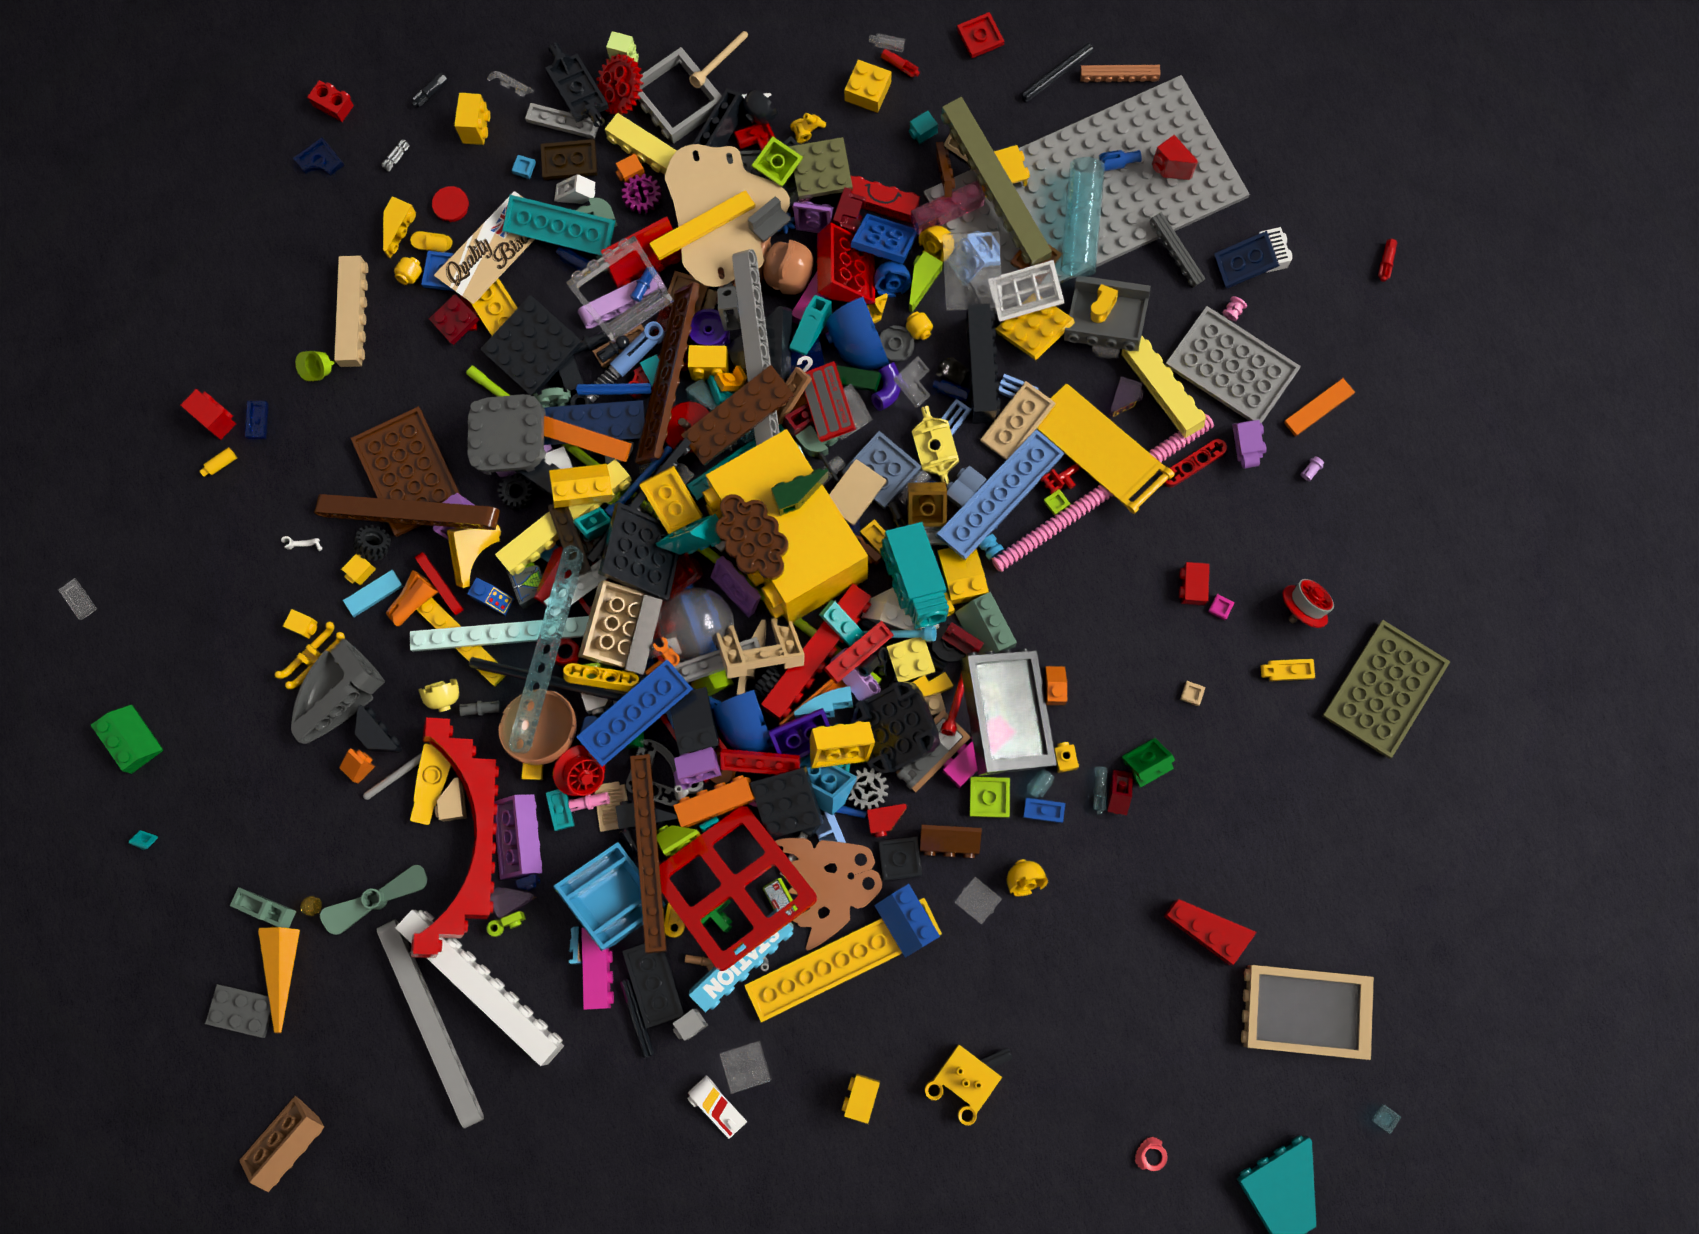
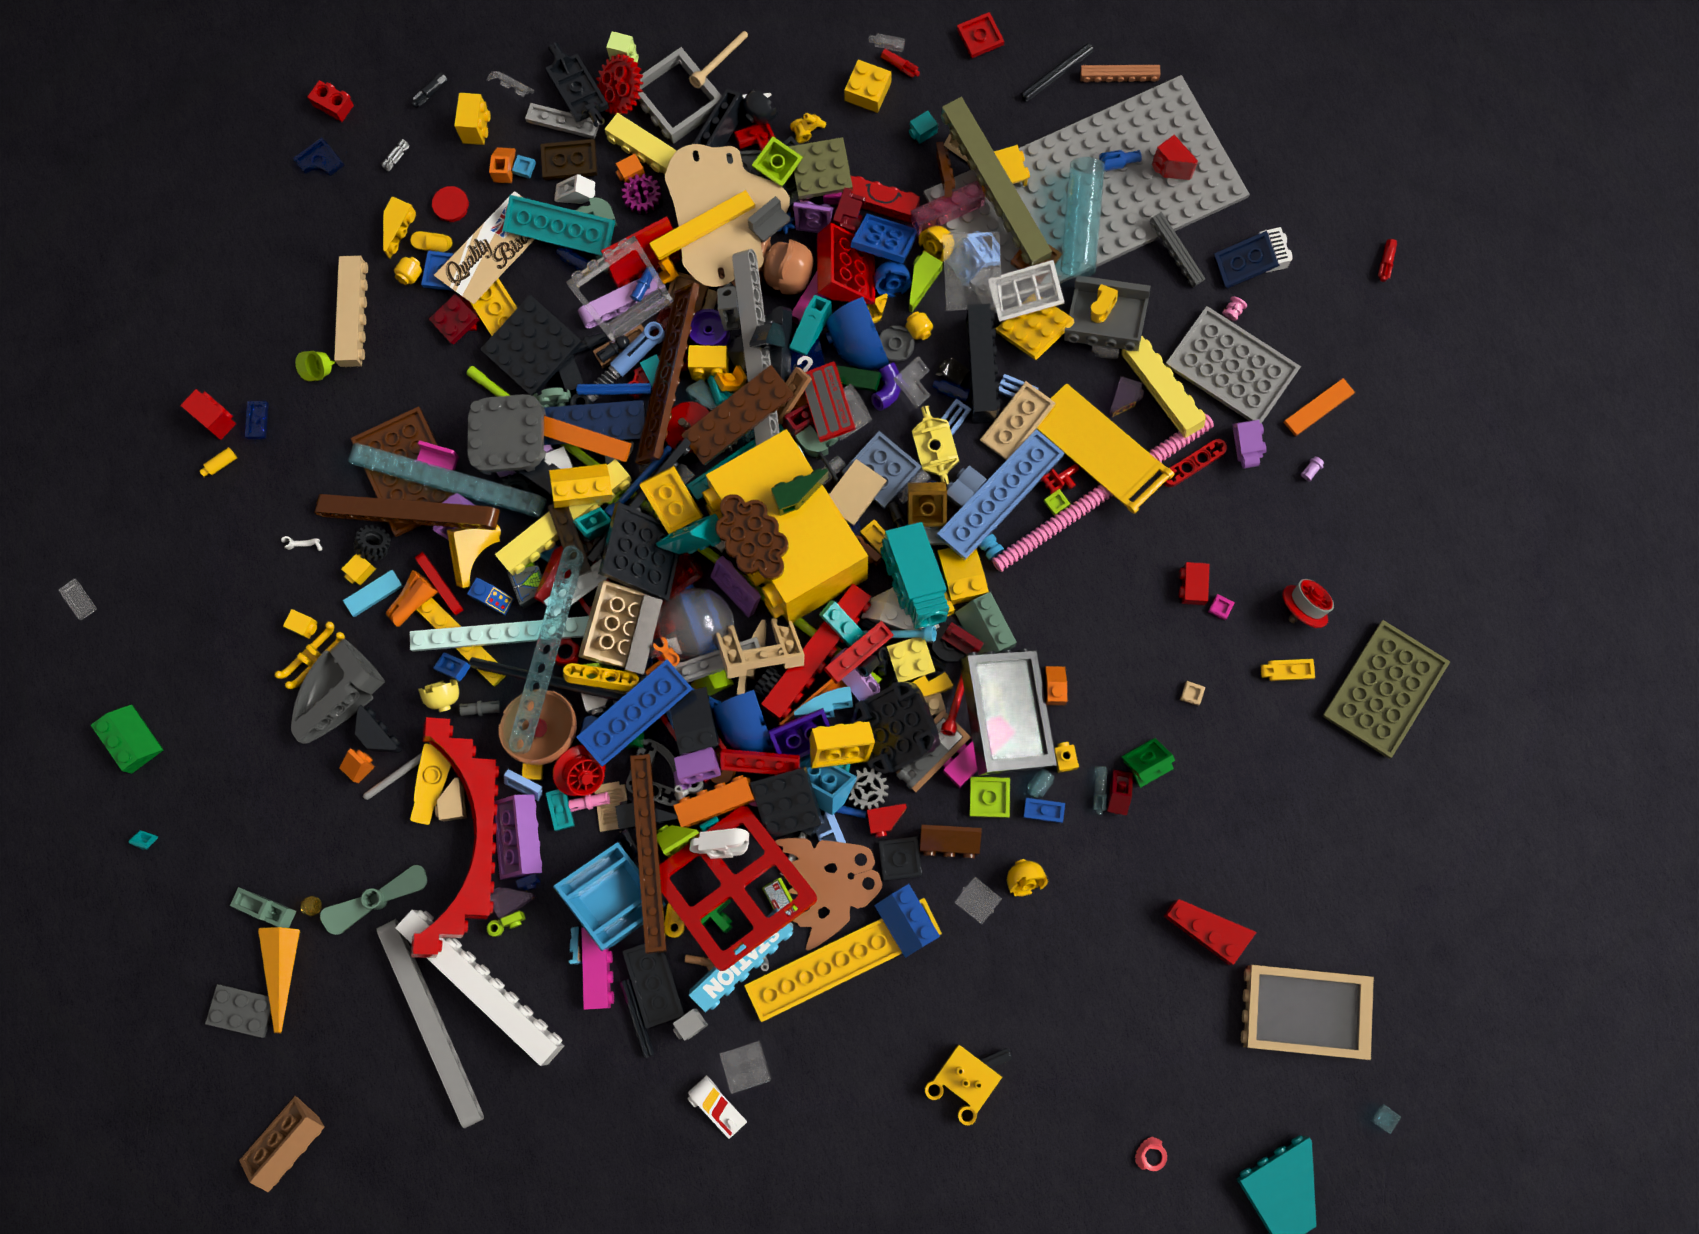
yellow brick [842,1074,880,1124] -> none
none -> clear light blue beam [348,443,547,518]
none -> dark pink panel [416,440,459,474]
none -> blue plate [433,653,471,682]
none -> orange slope [489,147,516,183]
none -> light blue tile [504,769,542,801]
none -> dark red piece [528,718,547,738]
none -> light orange bracket [659,256,679,284]
none -> white piece [689,828,749,859]
none -> black slope [749,321,785,351]
none -> dark pink tile [823,192,842,205]

